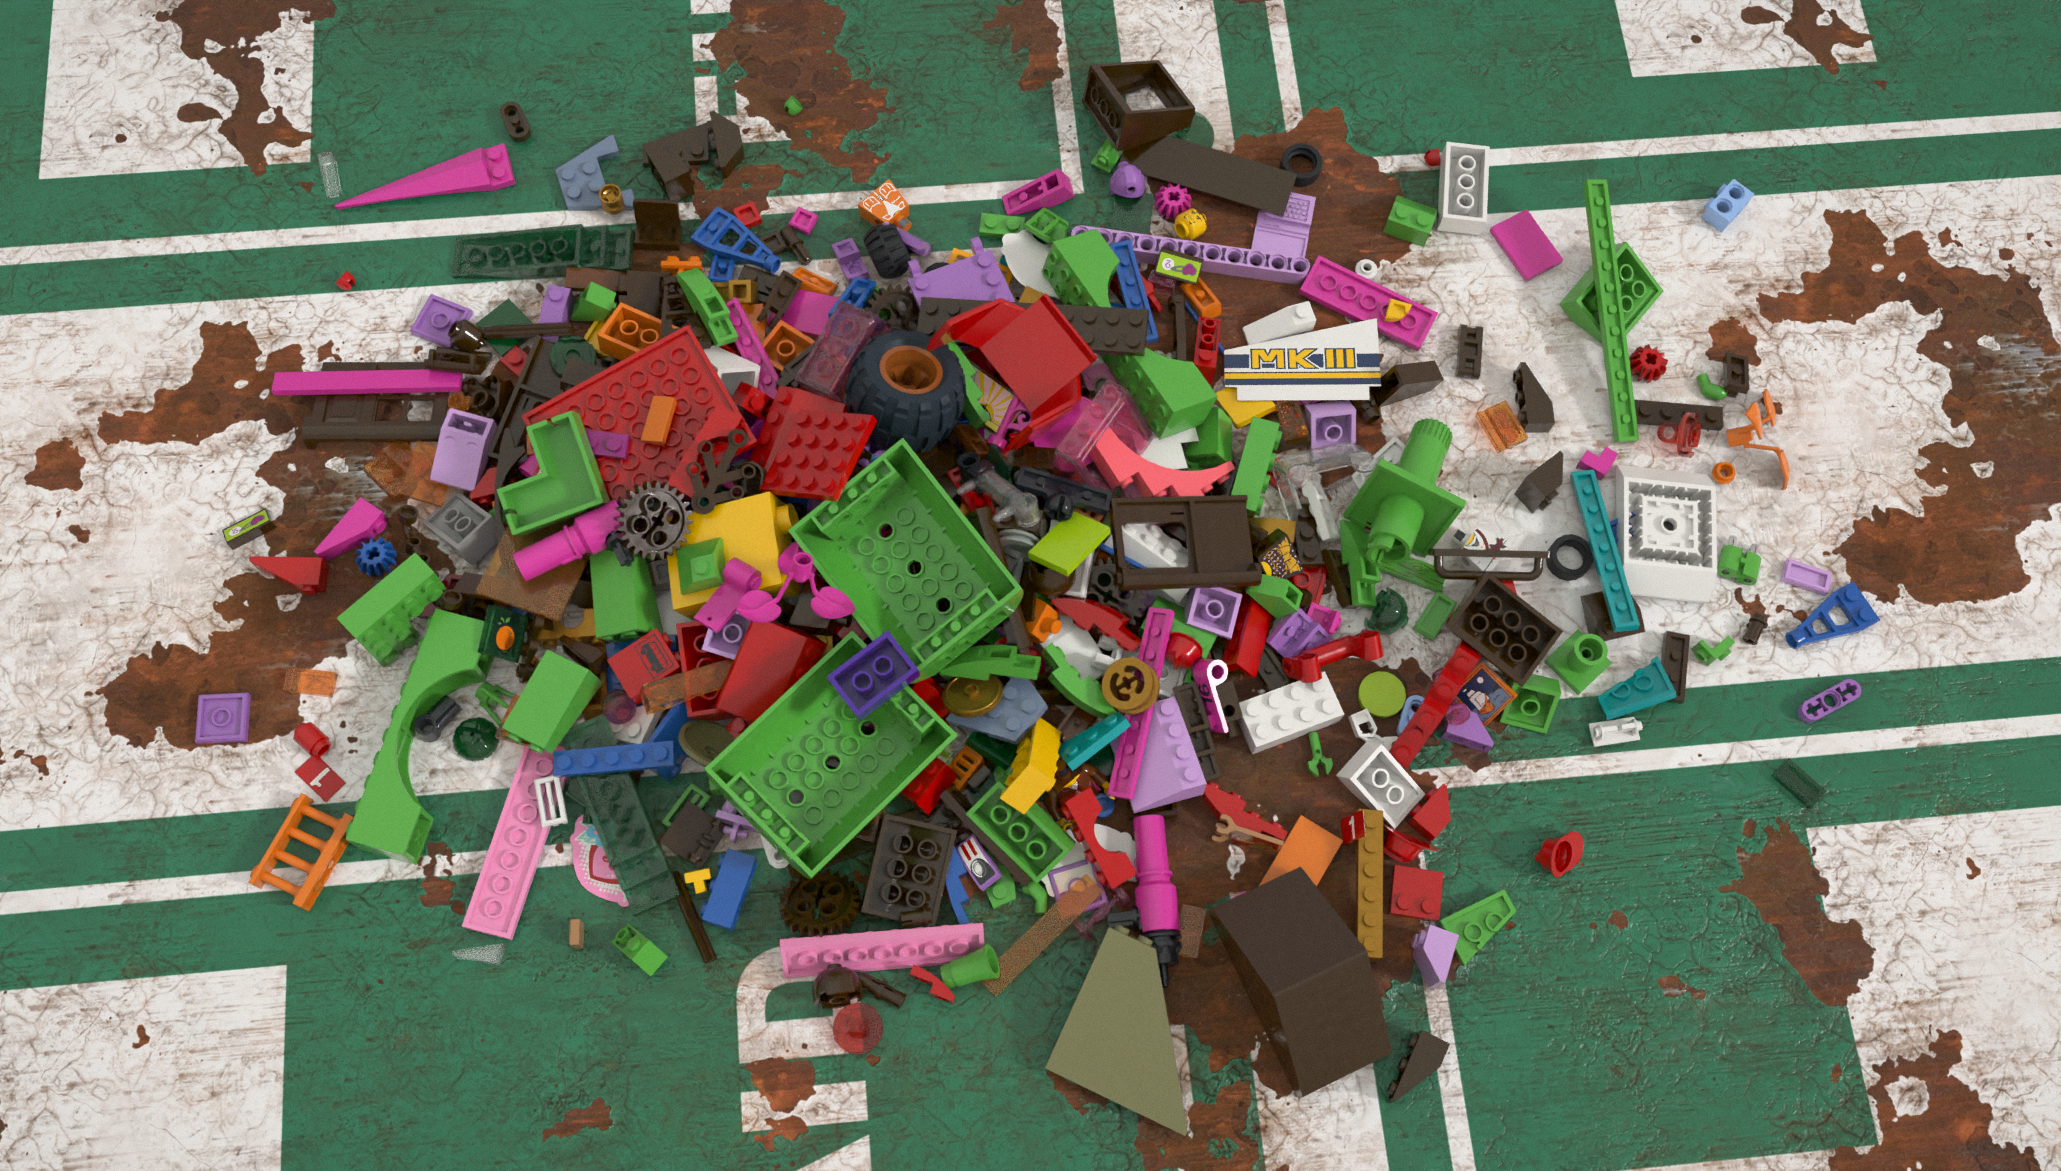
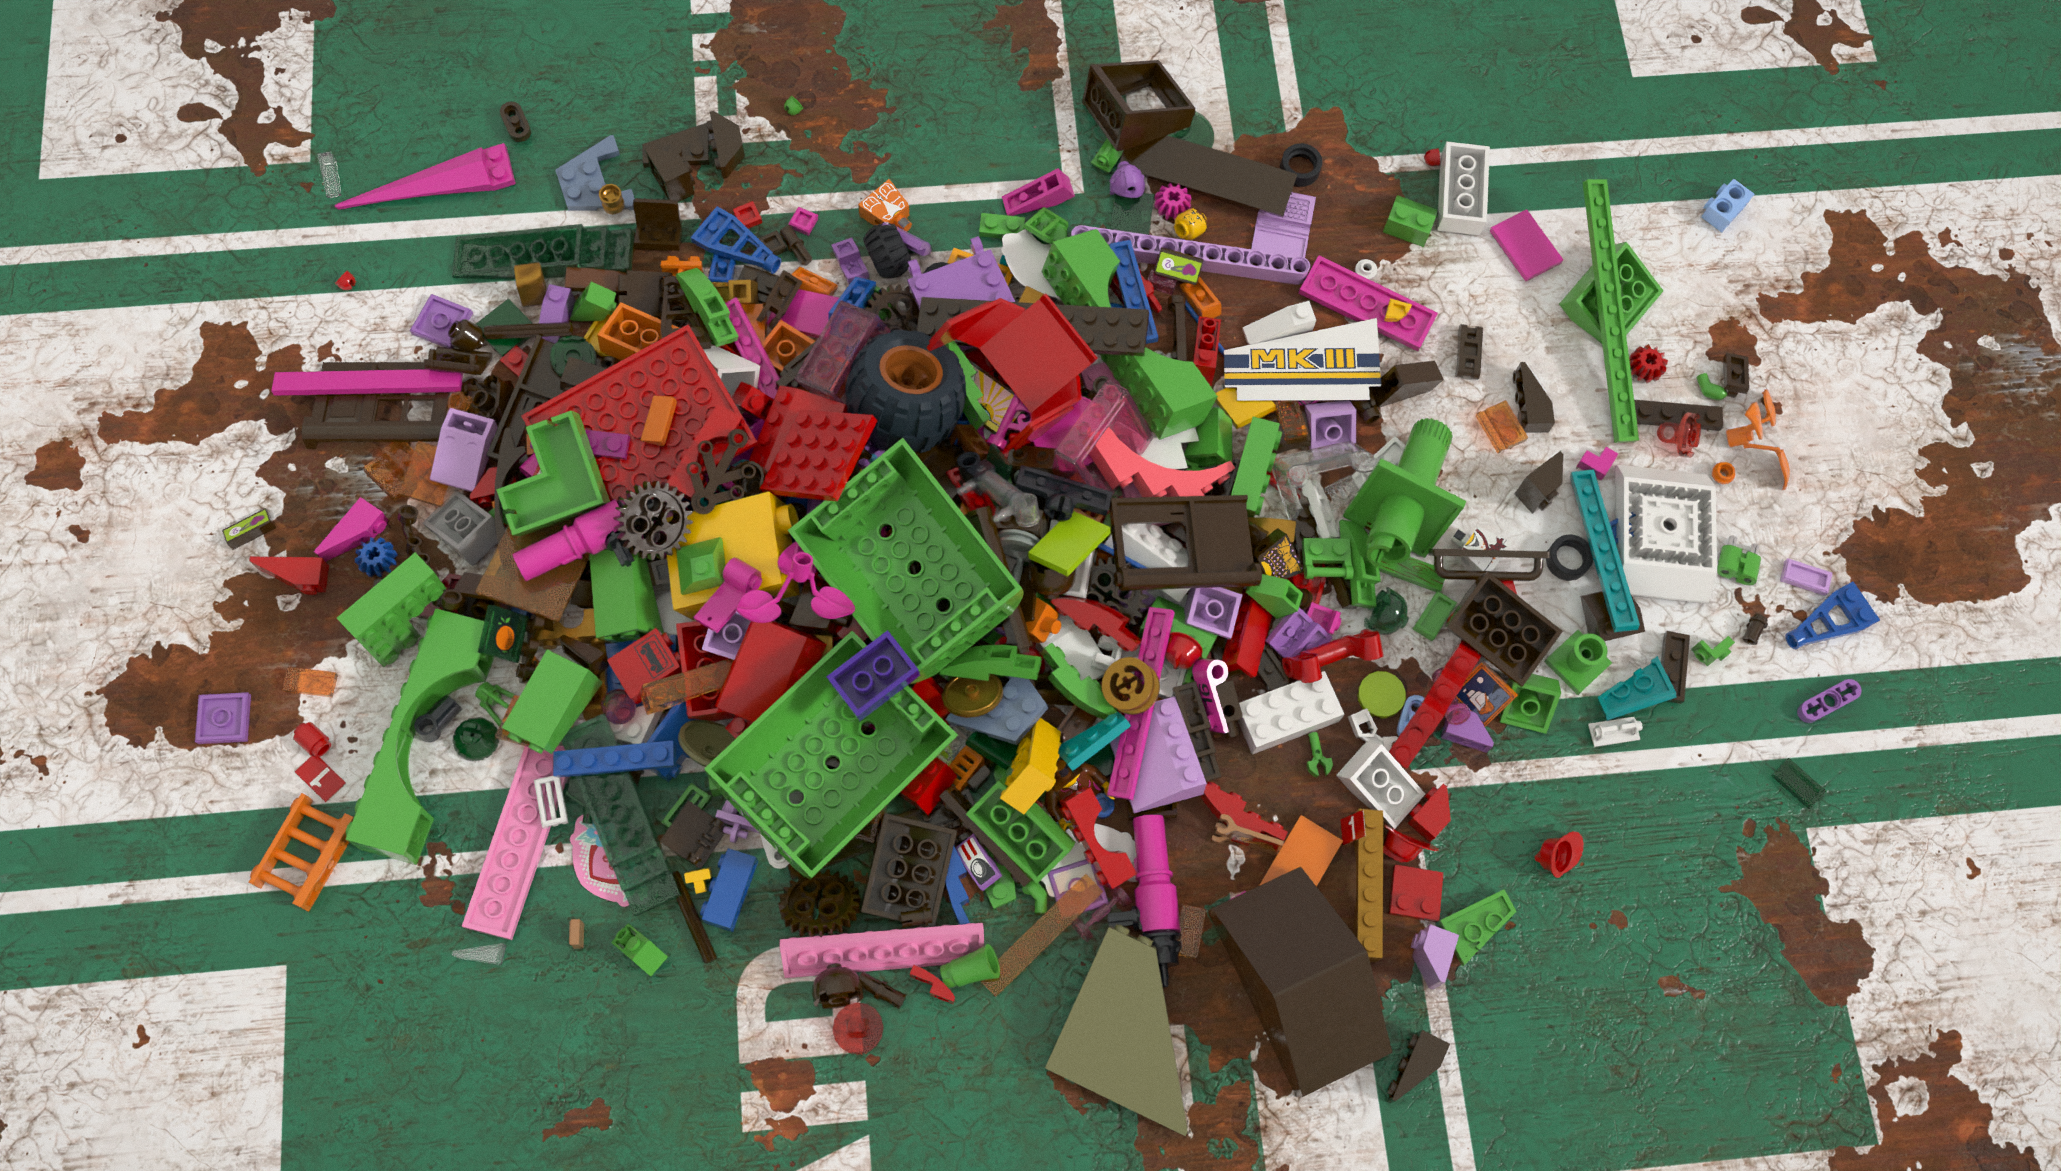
none -> pearl gold piece [514,263,547,306]
none -> bright green plate [1302,538,1354,580]

